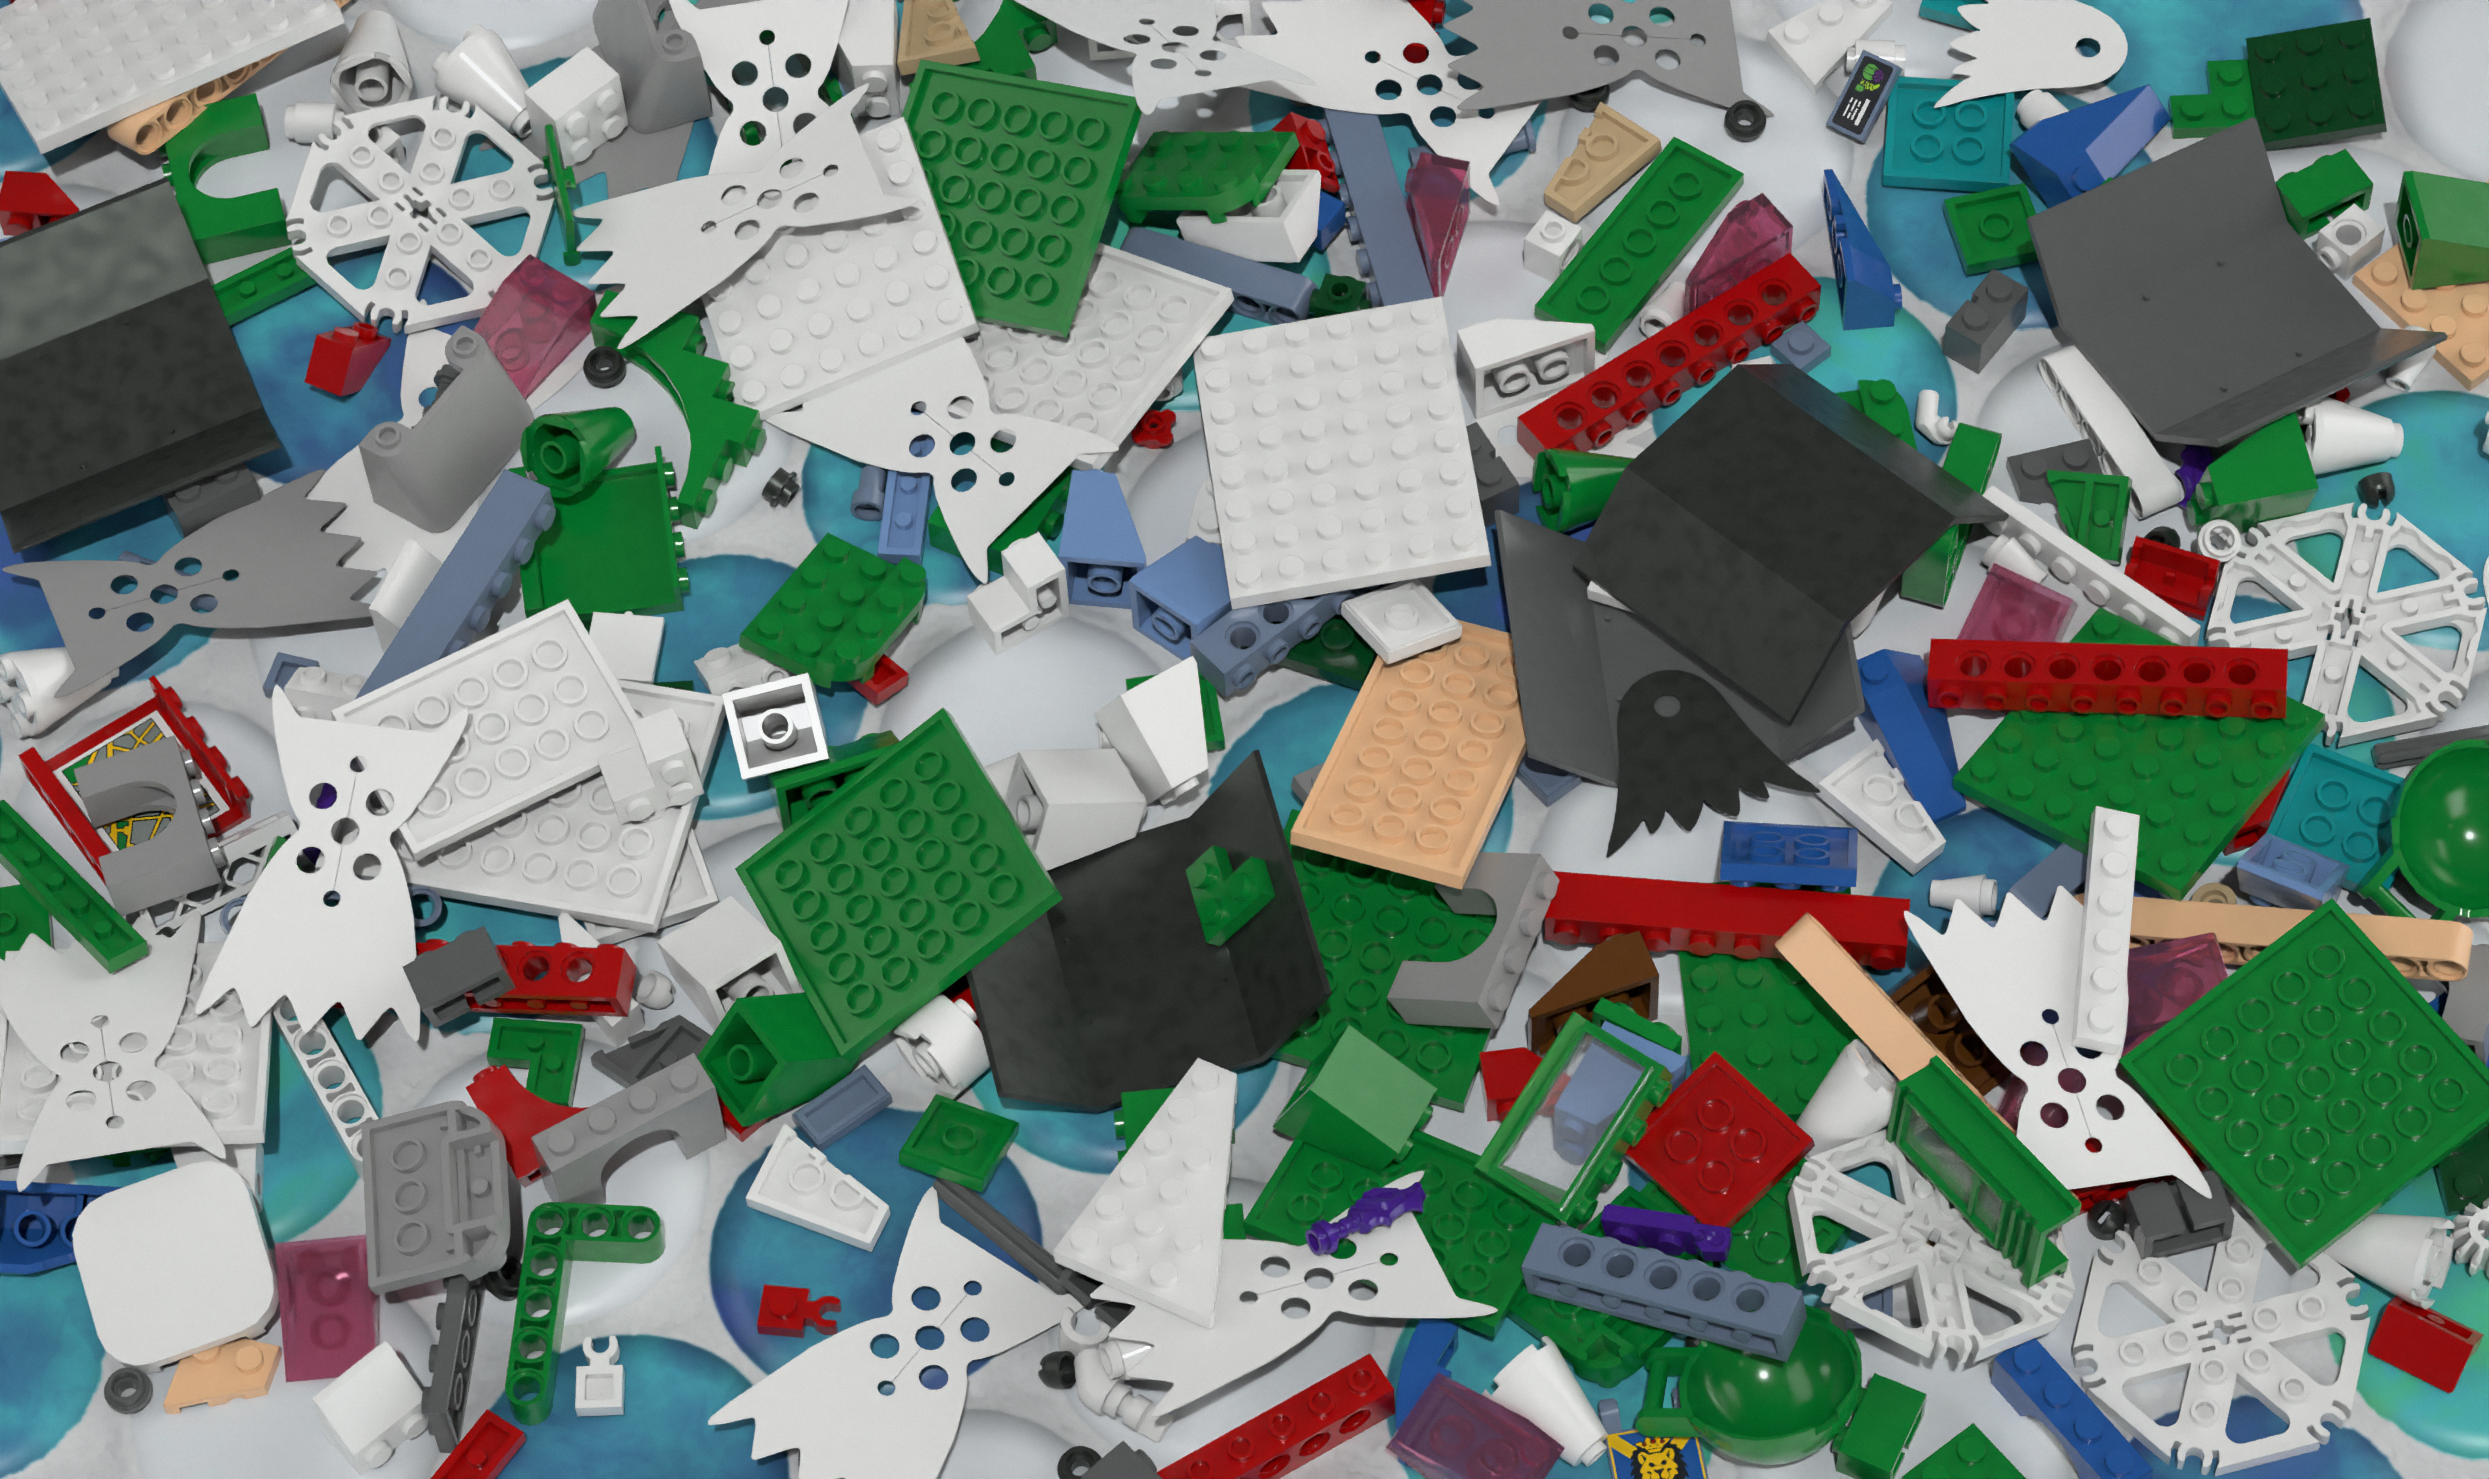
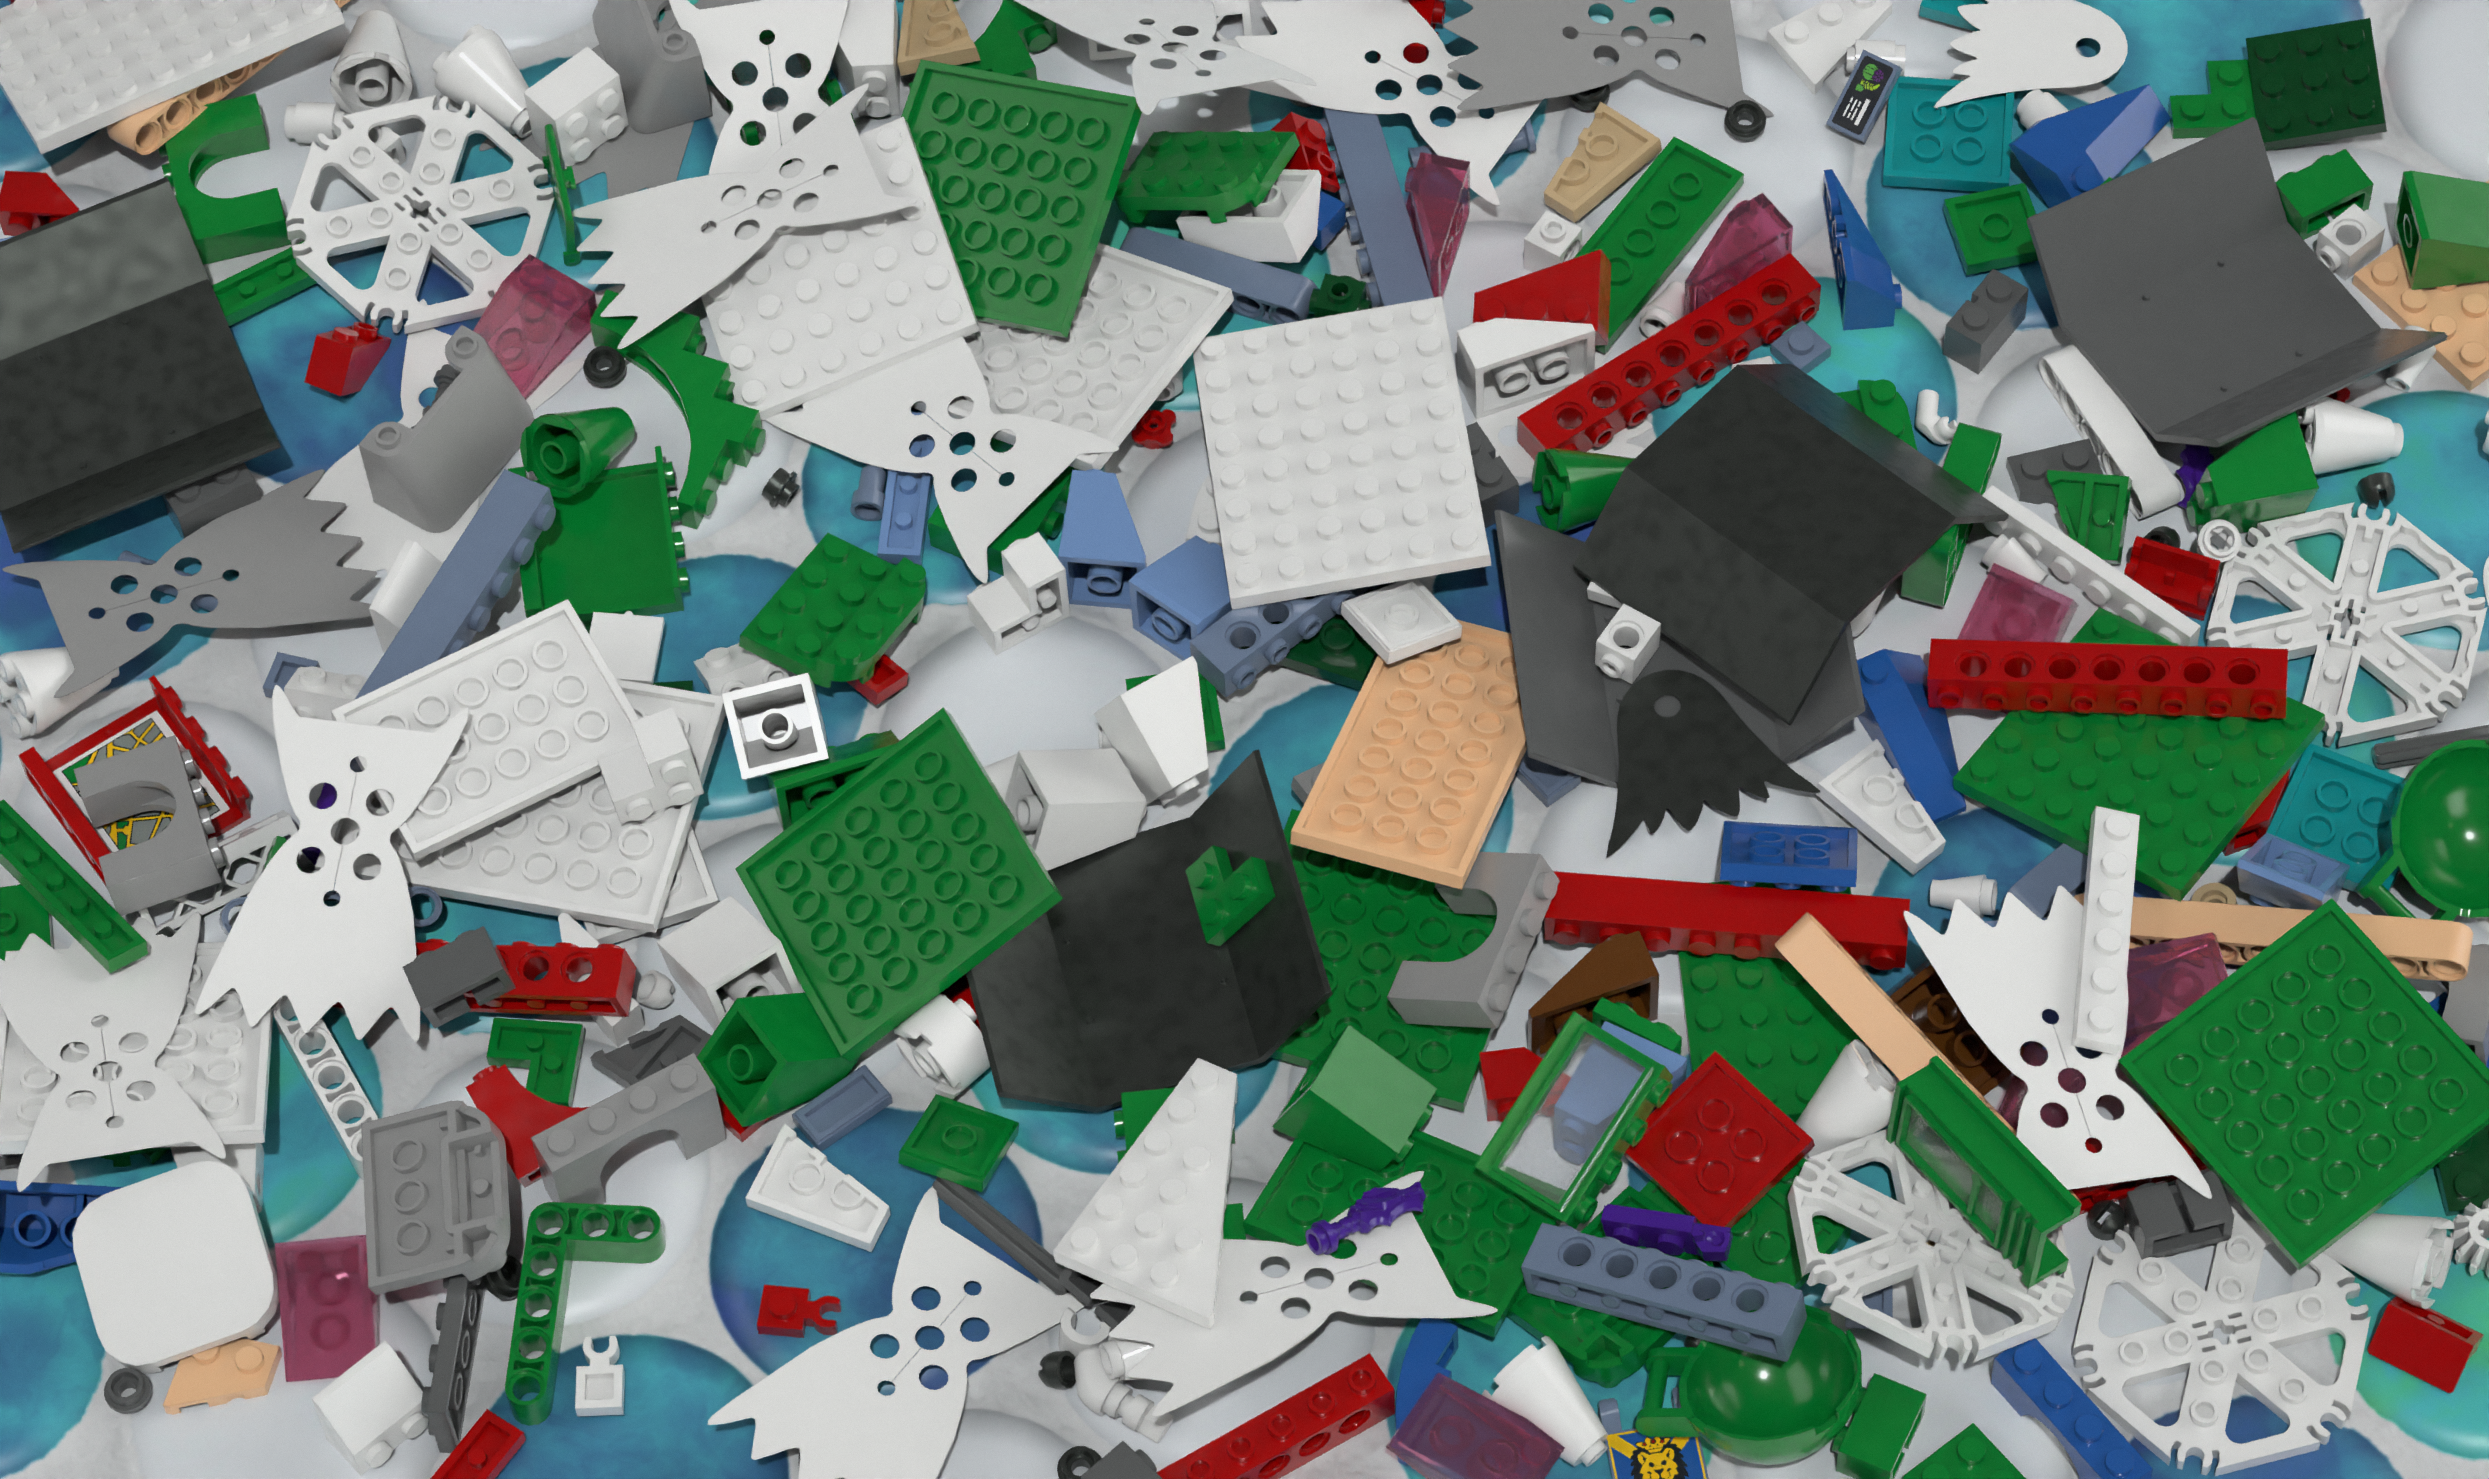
none -> red wedge [1473,249,1611,345]
none -> white brick [1595,604,1661,684]

